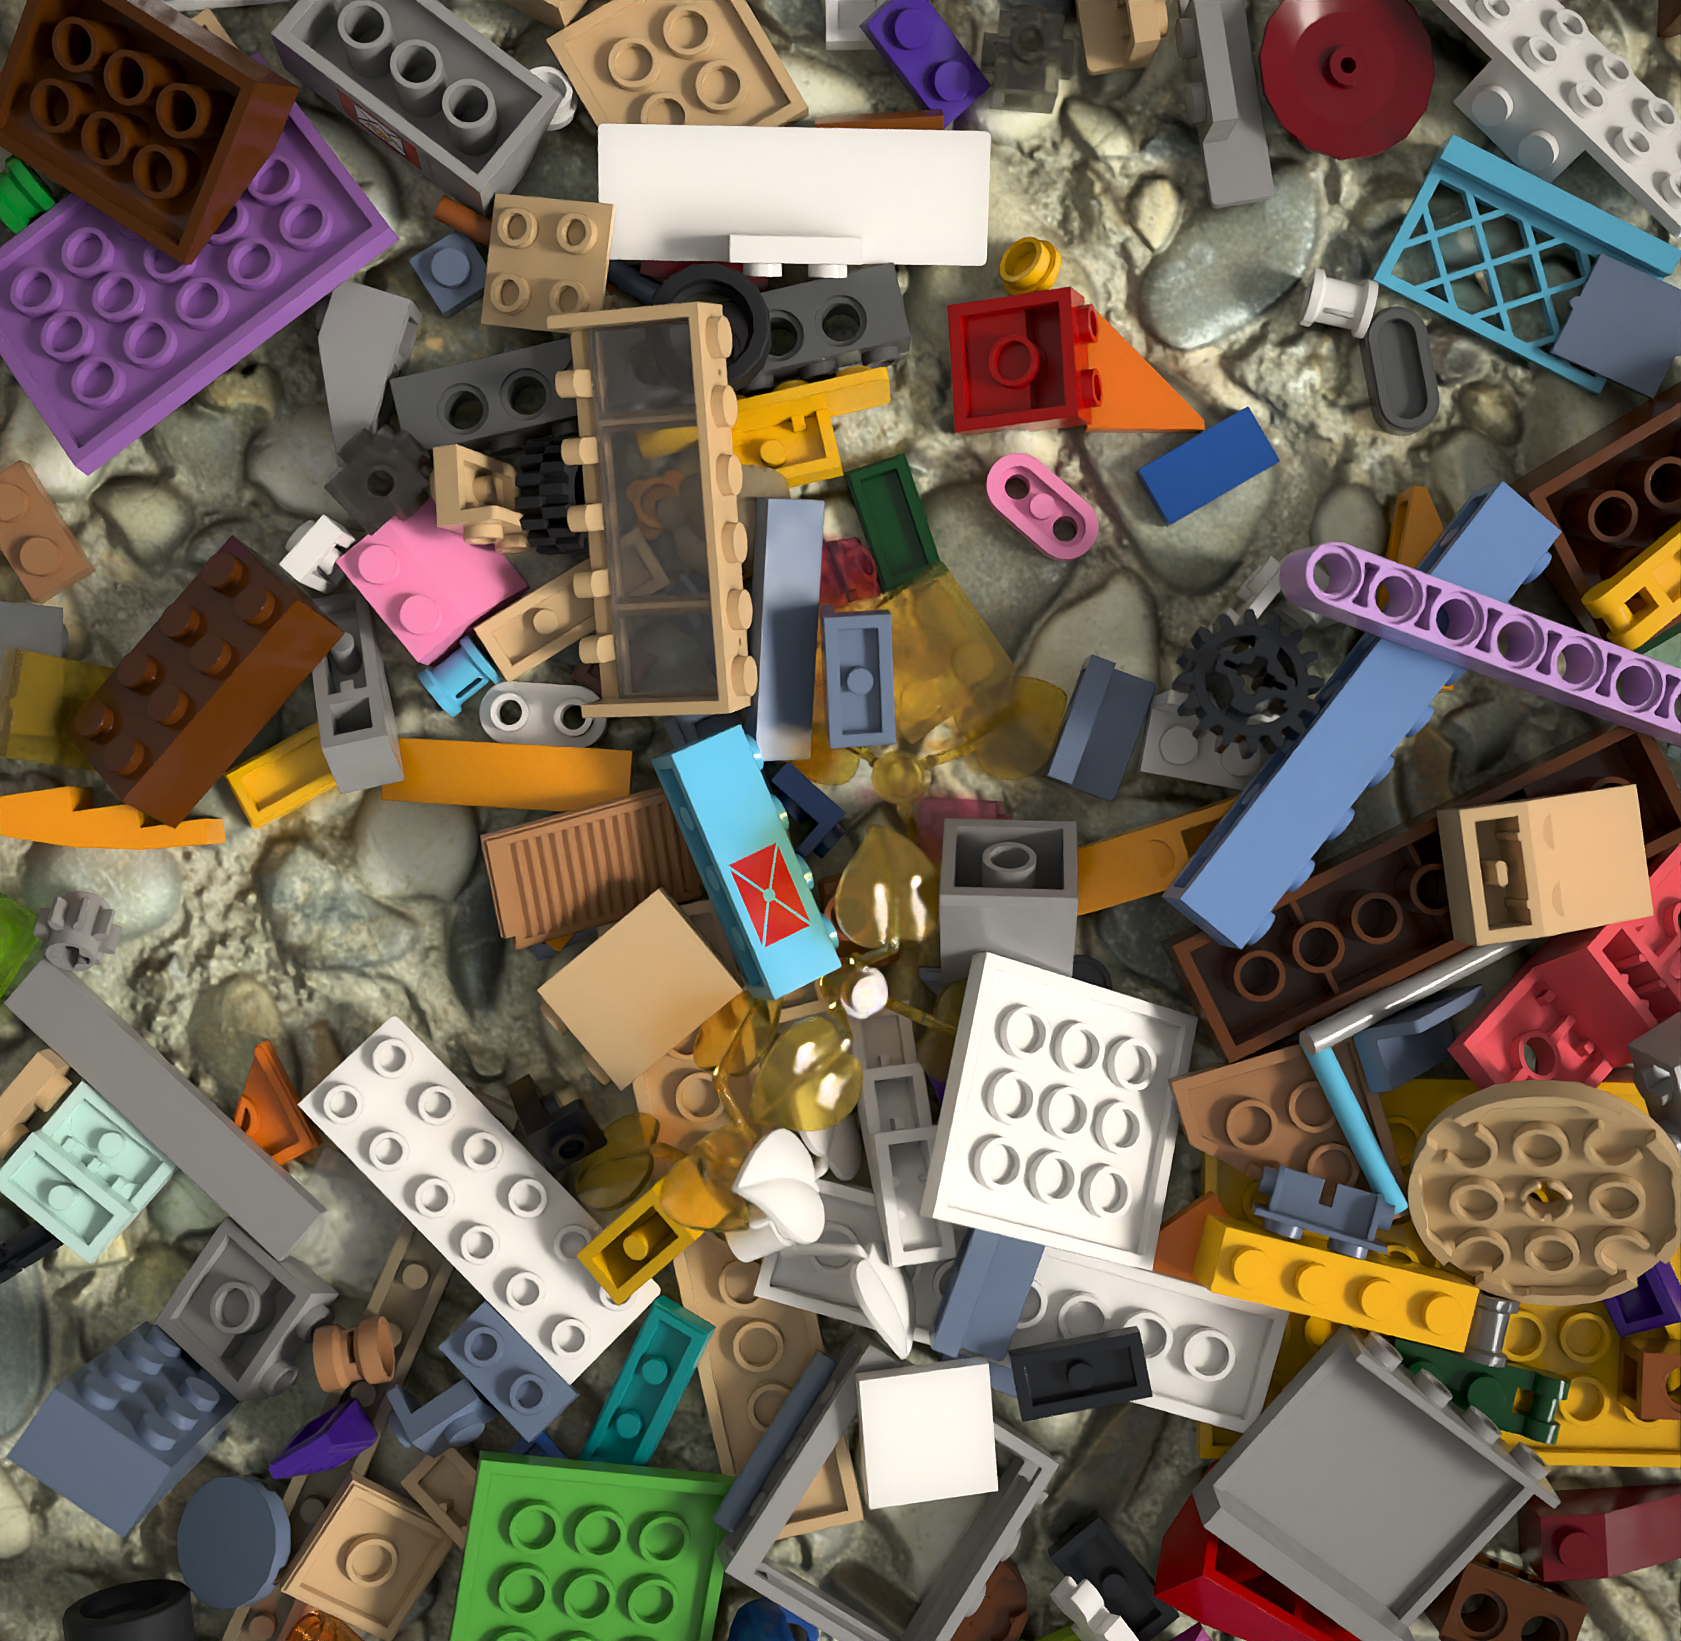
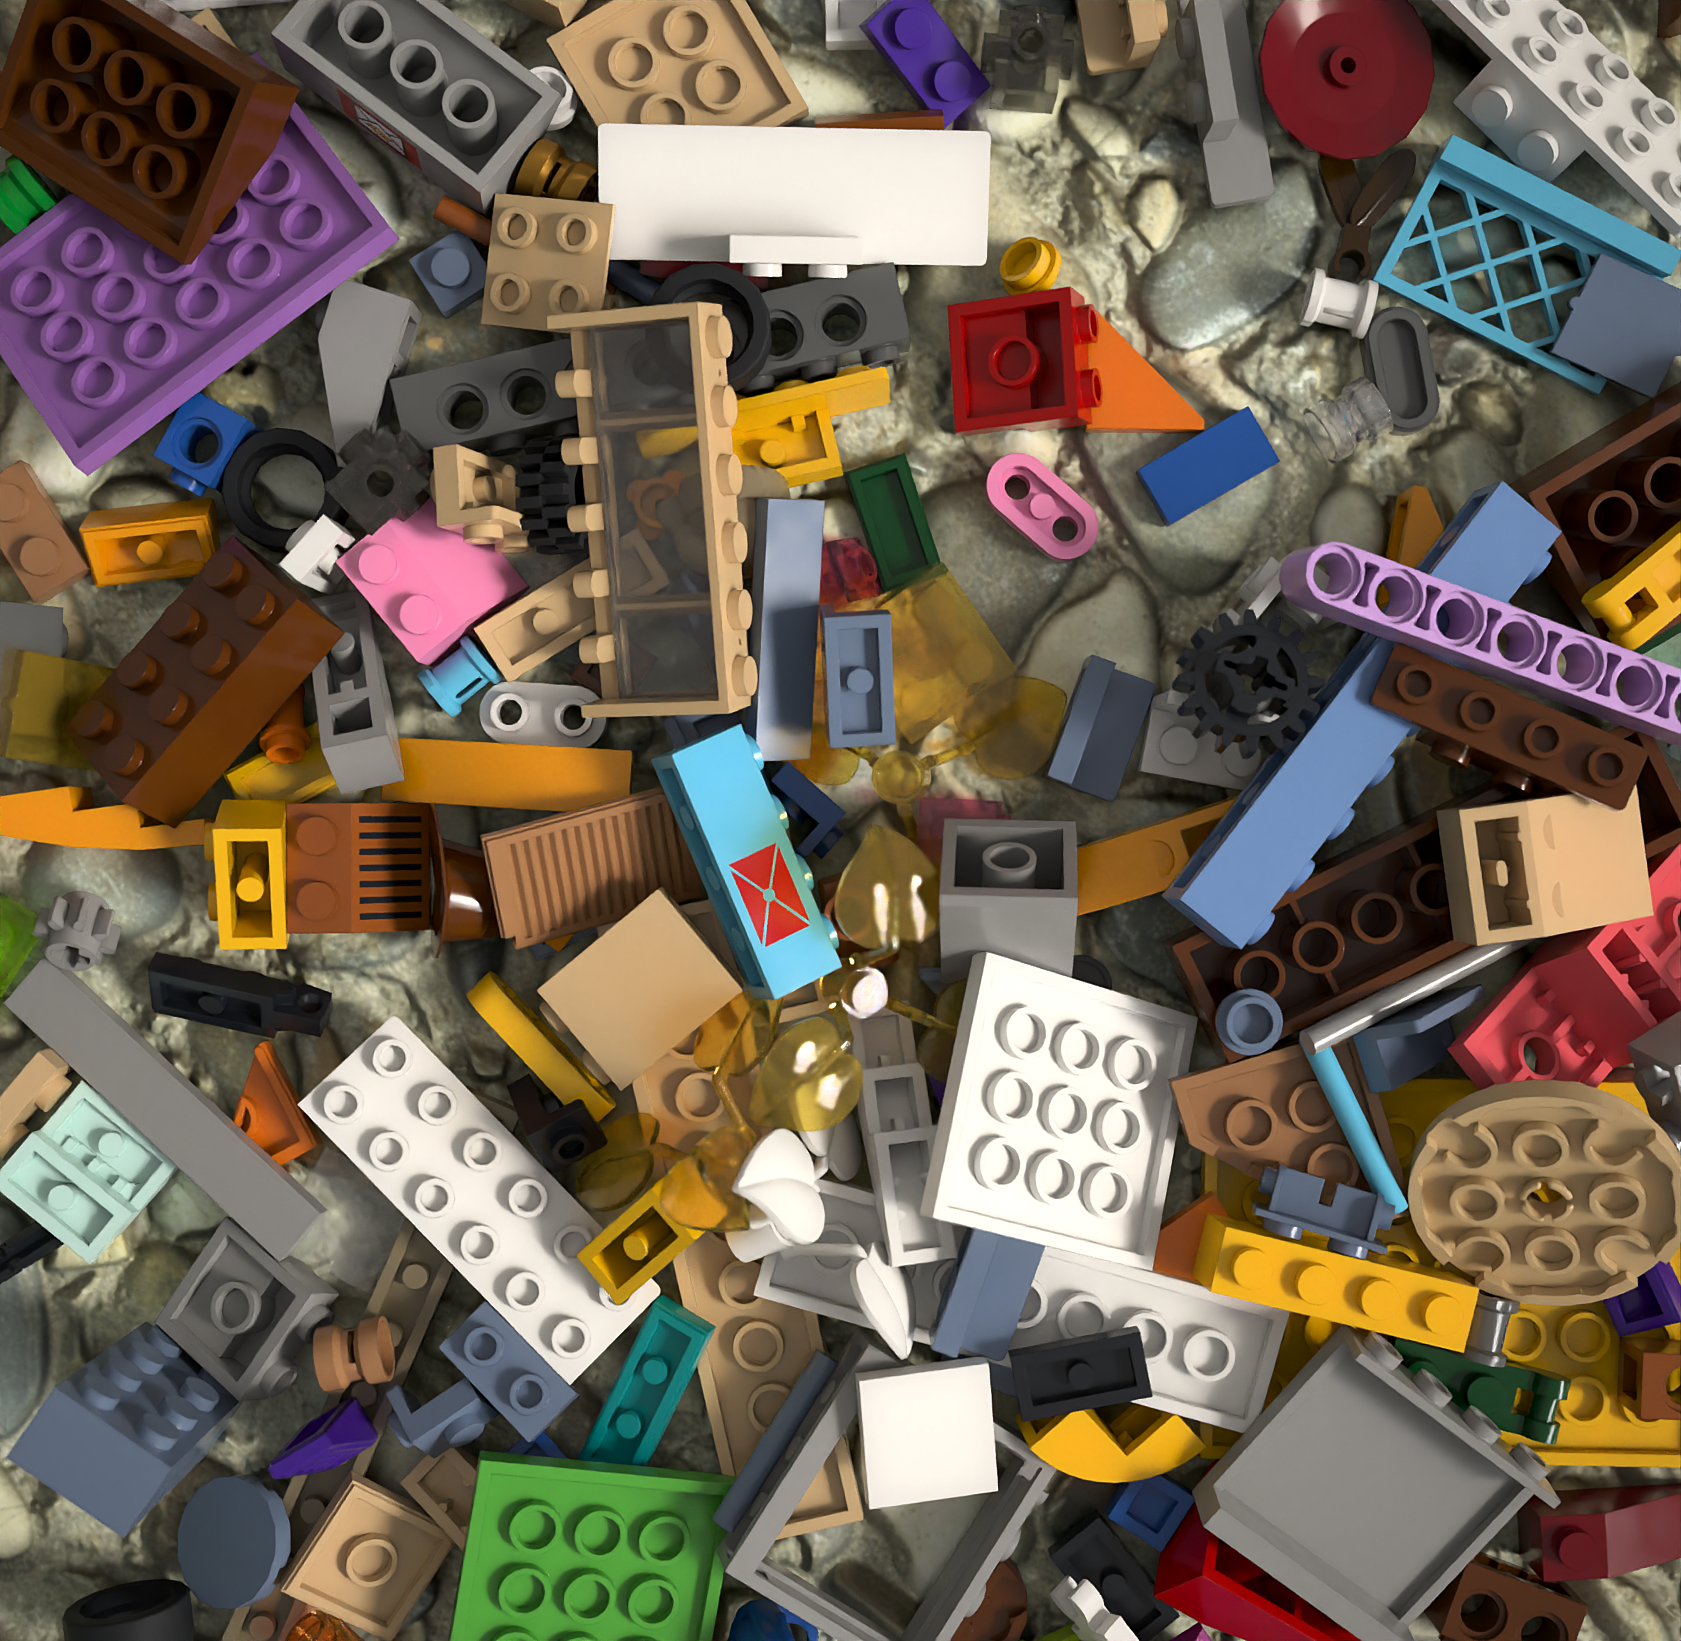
none -> light orange slope [79,498,221,587]
none -> black hinge [148,952,332,1039]
none -> blue brick [153,392,264,497]
none -> yellow brick [204,800,290,950]
none -> black tyre [221,427,353,553]
none -> orange pin [259,683,312,764]
none -> dark orange slope [286,803,432,934]
none -> reddish brown piece [428,803,499,958]
none -> yellow beam [466,971,616,1122]
none -> pearl gold wheel [515,137,599,202]
none -> yellow brick [1014,1403,1207,1483]
none -> blue plate [1105,1473,1195,1552]
none -> sand blue plate [1215,988,1283,1055]
none -> clear wheel [1303,376,1393,465]
none -> dark brown piece [1317,149,1416,284]
none -> reddish brown bracket [1369,643,1648,812]

